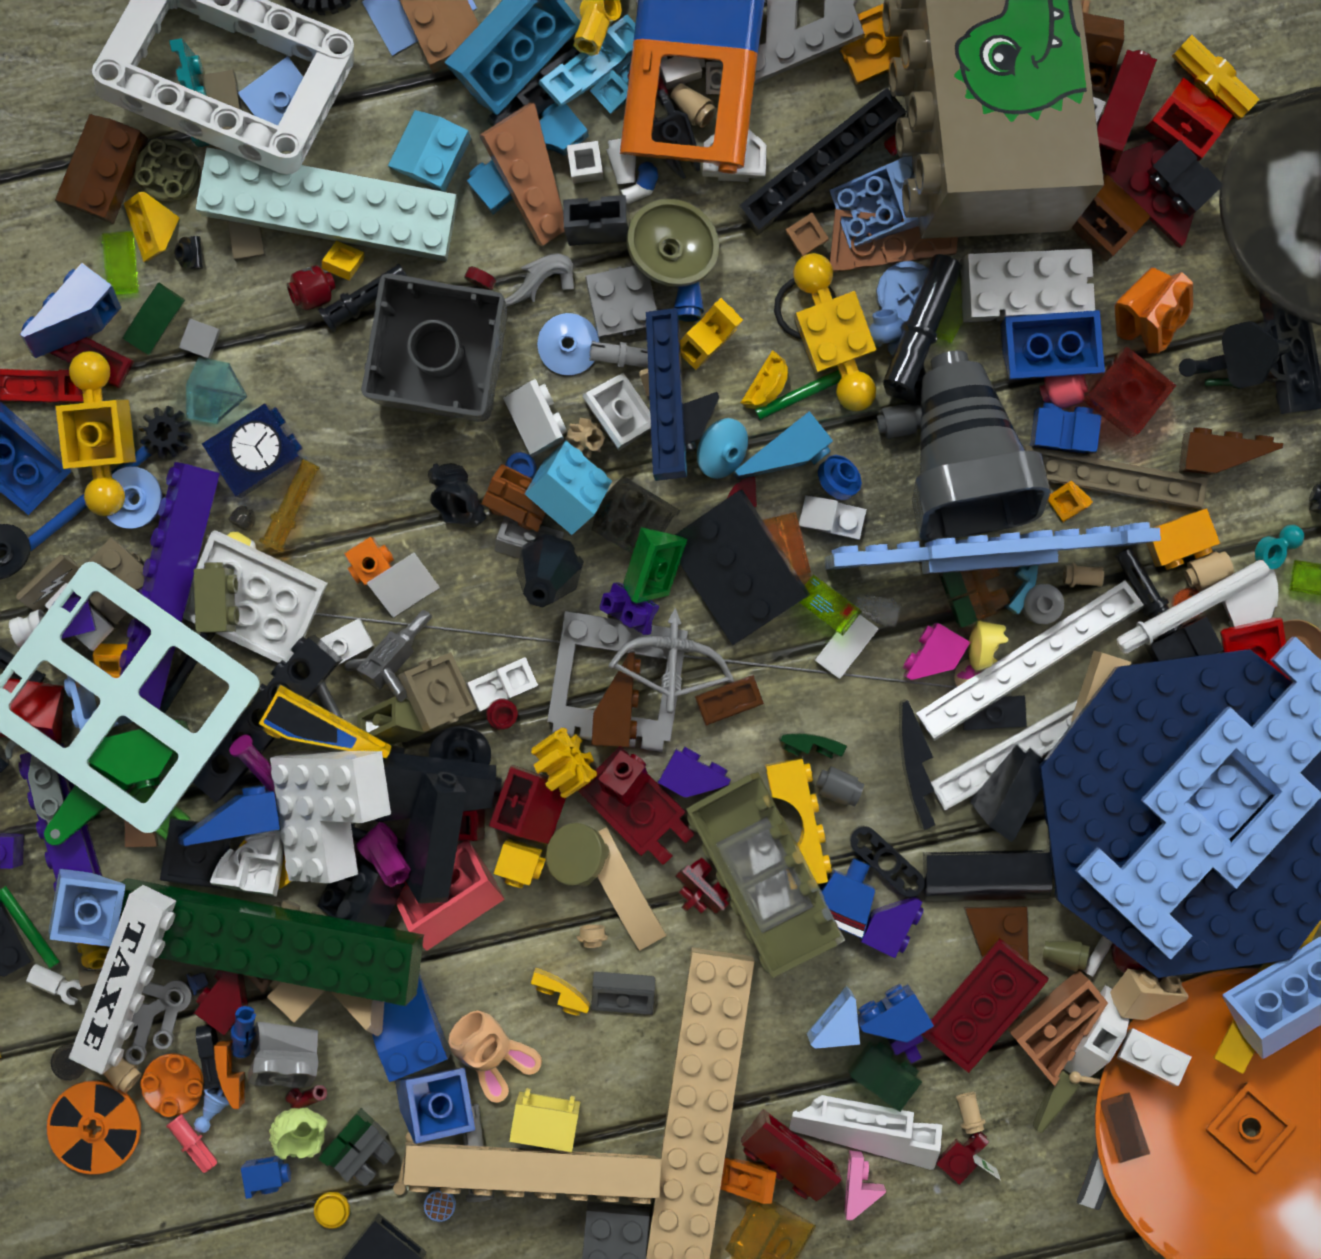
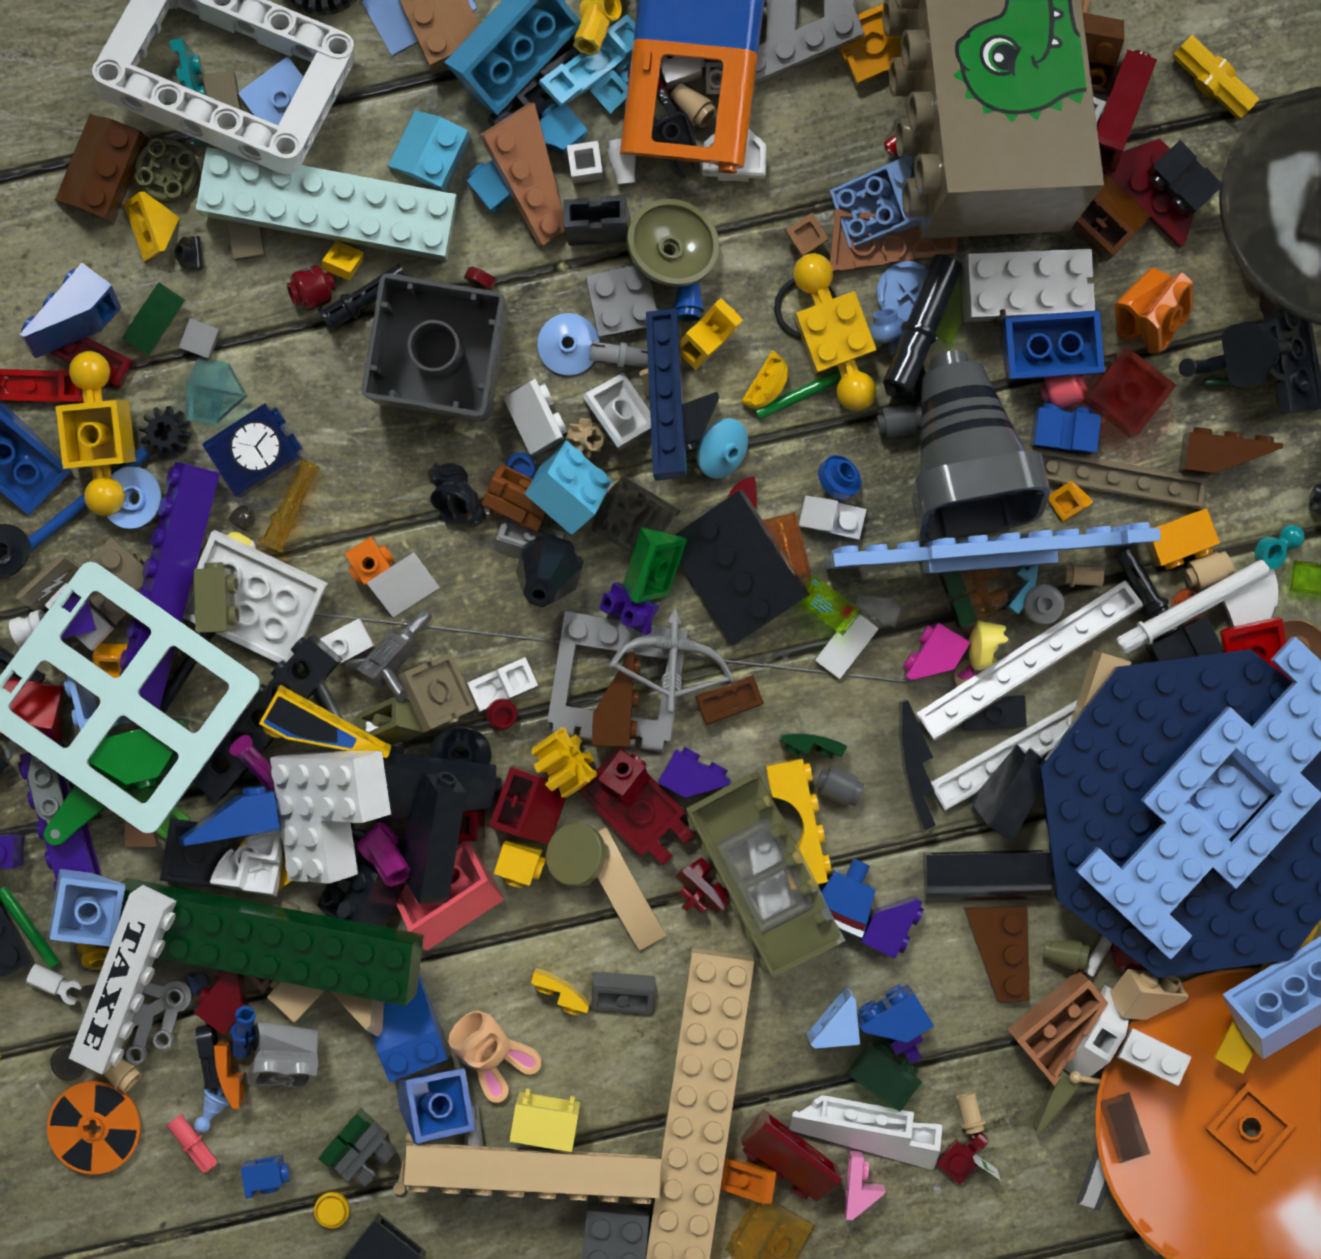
clear neon green tile [102,231,139,295] -> none
orange dish [140,1053,204,1117] -> none
yellowish green hair [269,1108,328,1160] -> none
dark red arm [285,1085,327,1109] -> none
tile [424,1188,456,1222] -> none
light grey piece [505,253,574,306] -> none
tan plate [577,924,608,948] -> none
arm [621,162,659,204] -> none
dark azure slope [733,411,833,480] -> none
black brick [738,88,907,236] -> none
black beam [850,825,925,897] -> none
dark red plate [921,938,1049,1073] -> none
red slope [1145,77,1233,162] -> none

